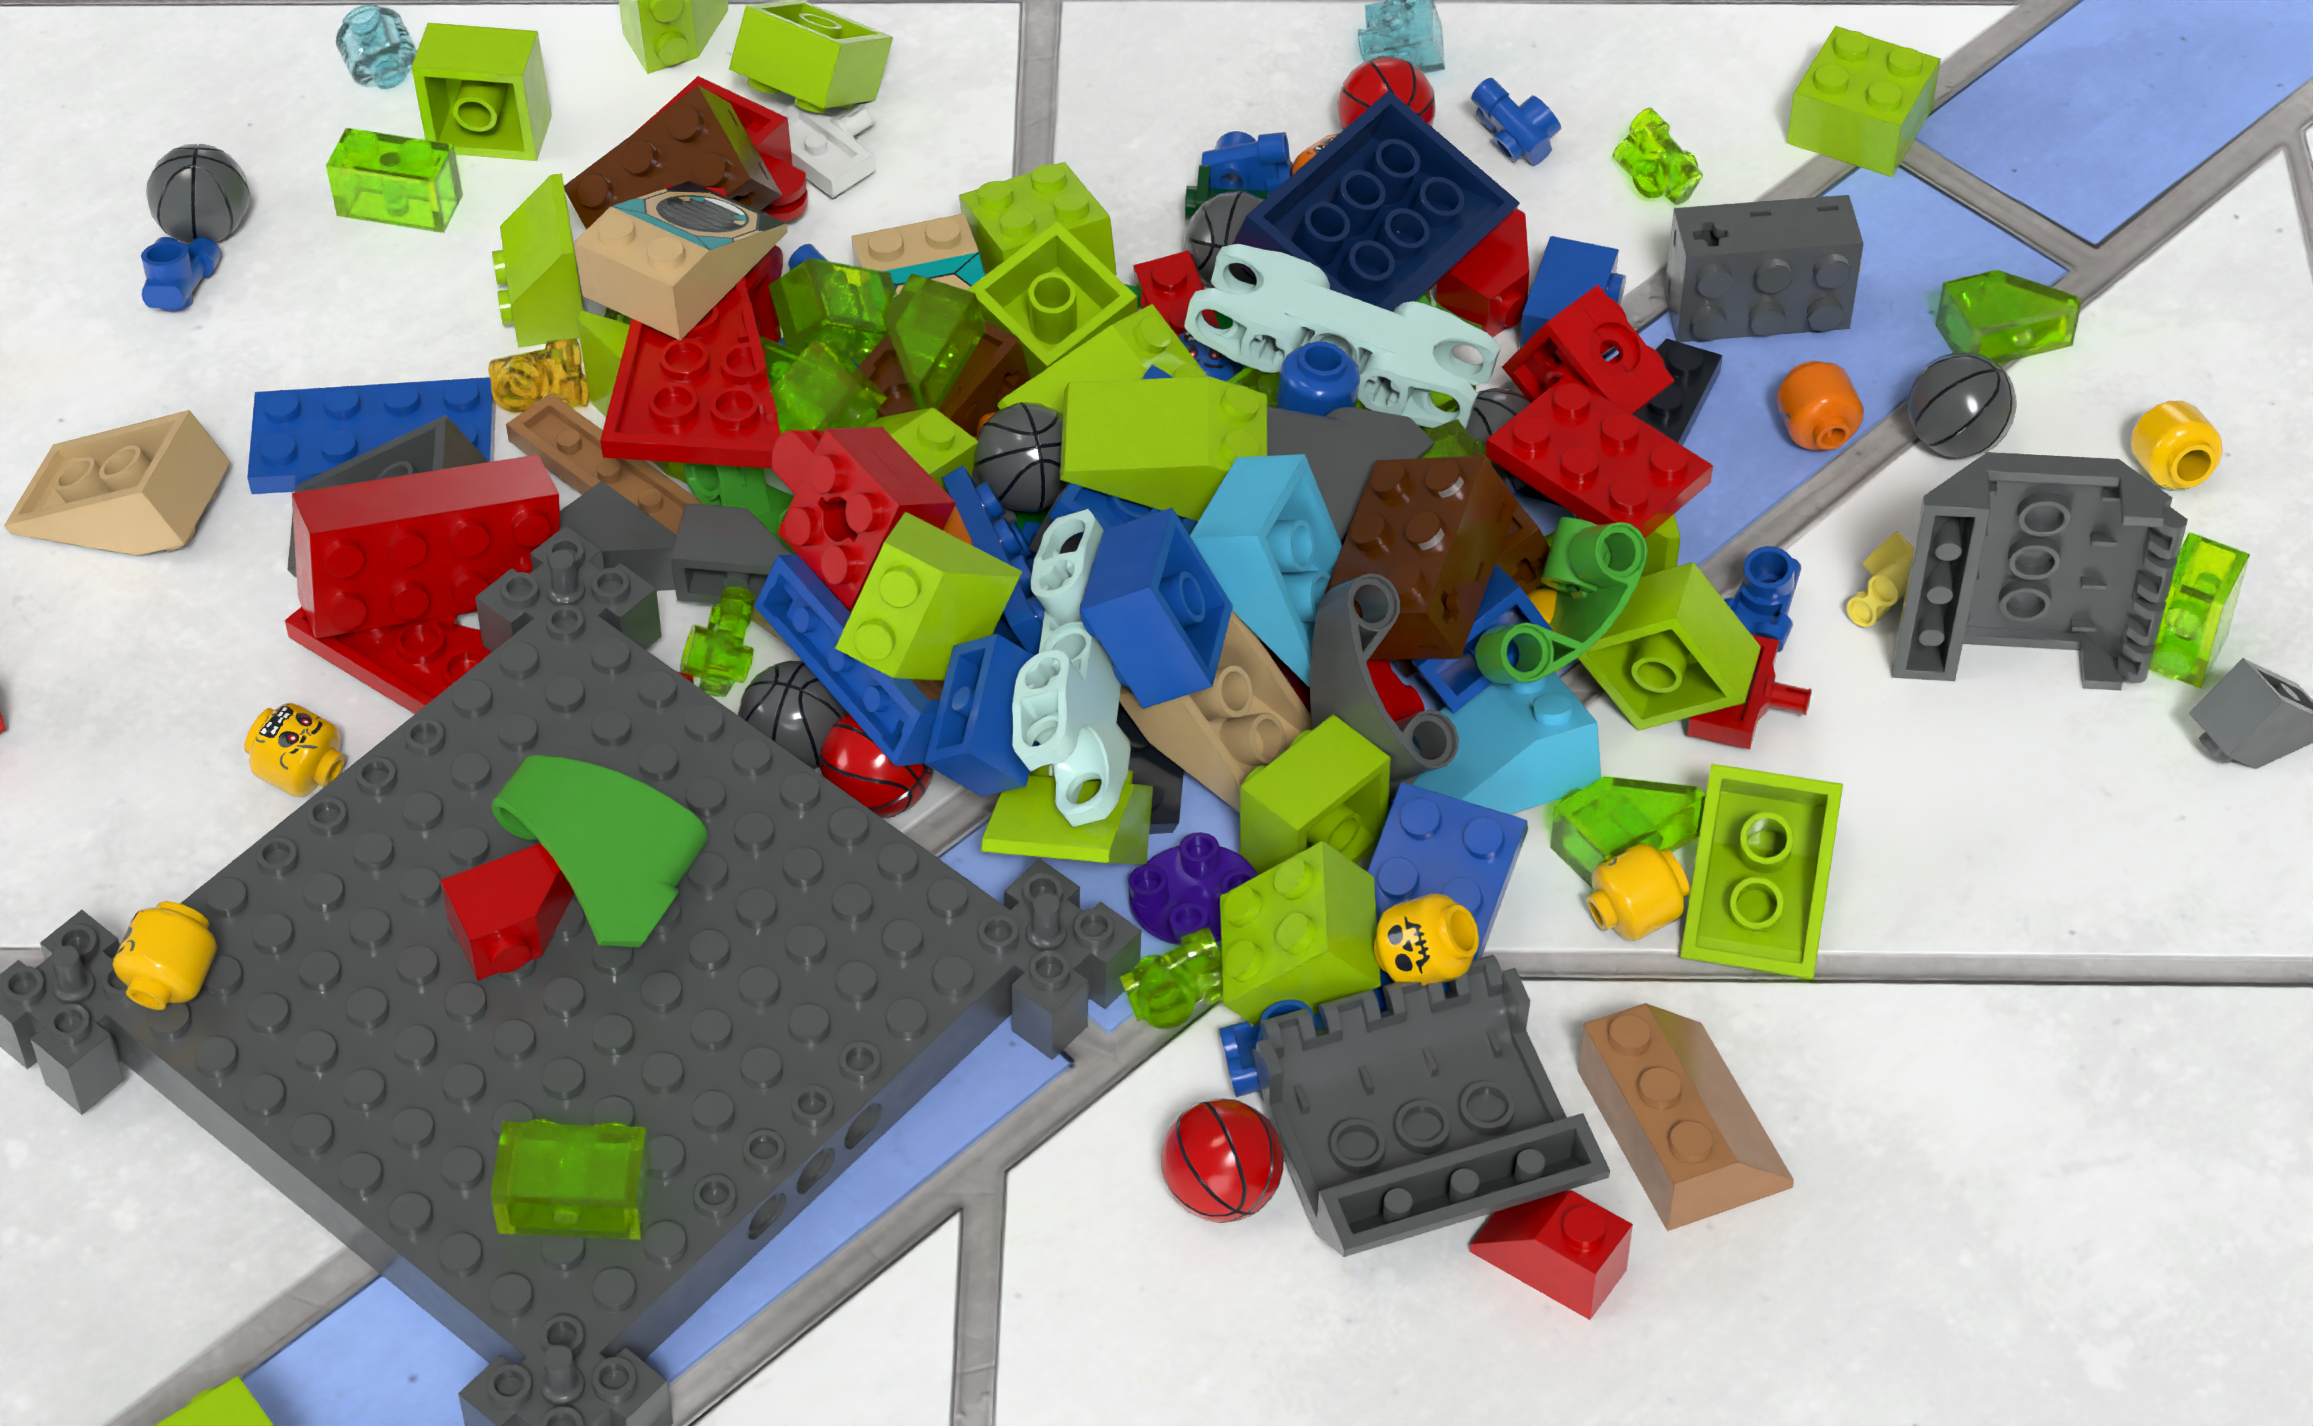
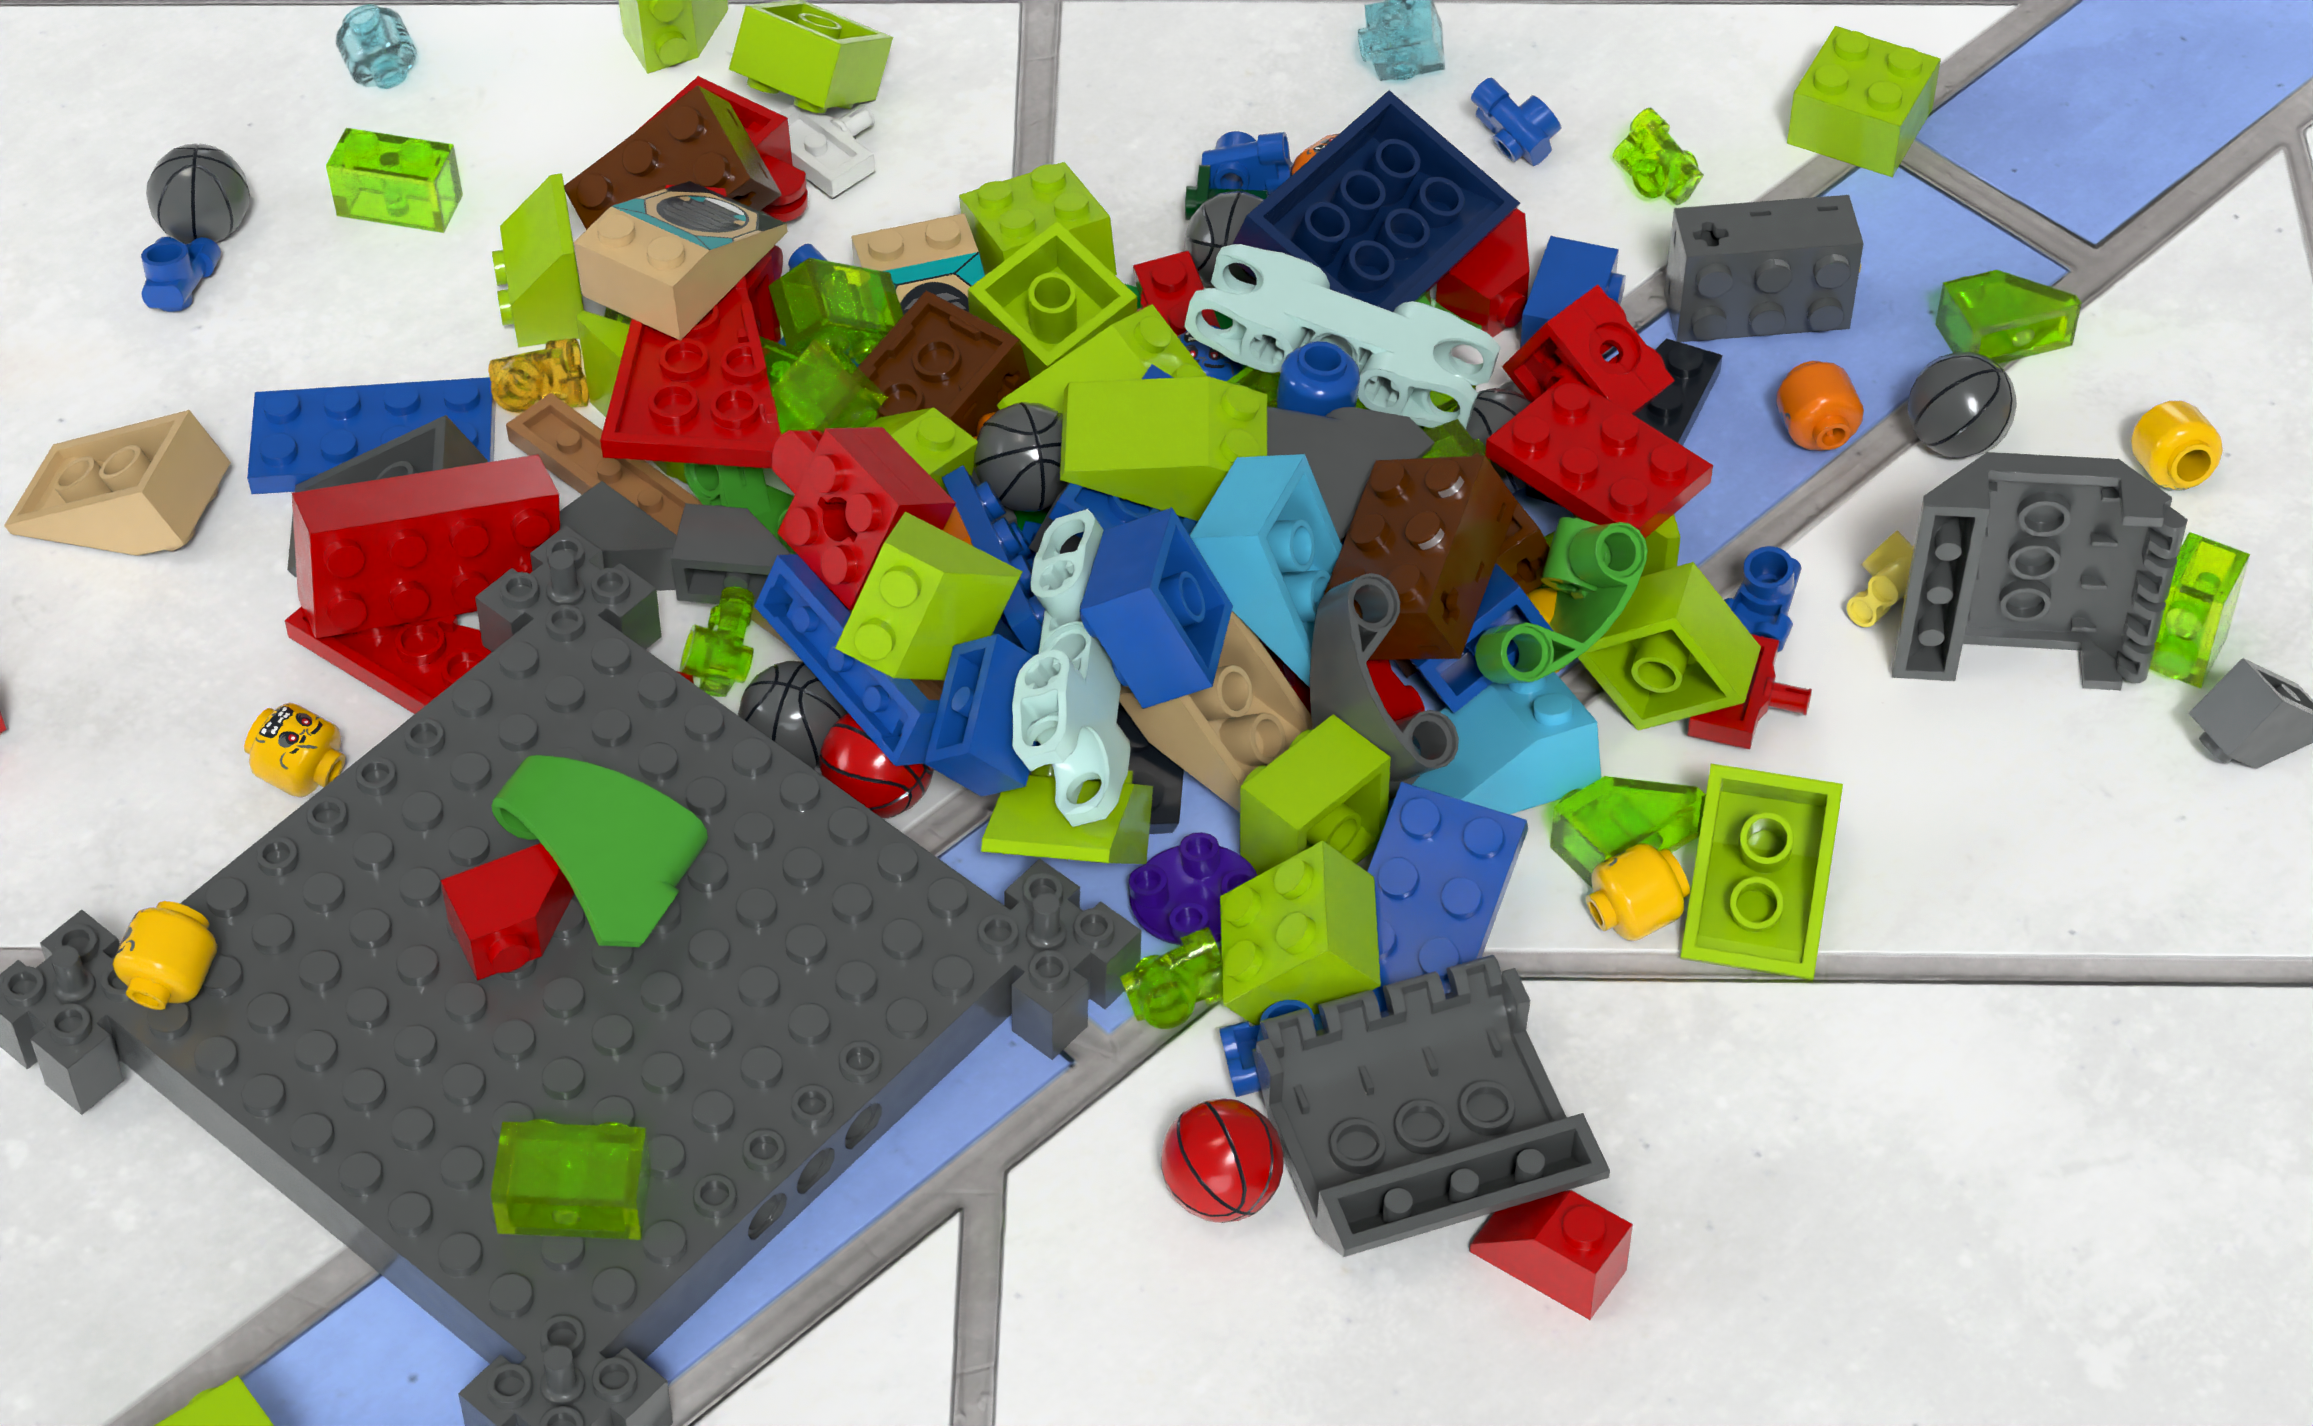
lime brick [411,23,552,161] -> none
clear neon green slope [883,273,986,410] -> none
red piece [1337,56,1436,130] -> none
yellow head [1374,894,1479,986] -> none
medium nougat slope [1578,1003,1794,1231] -> none

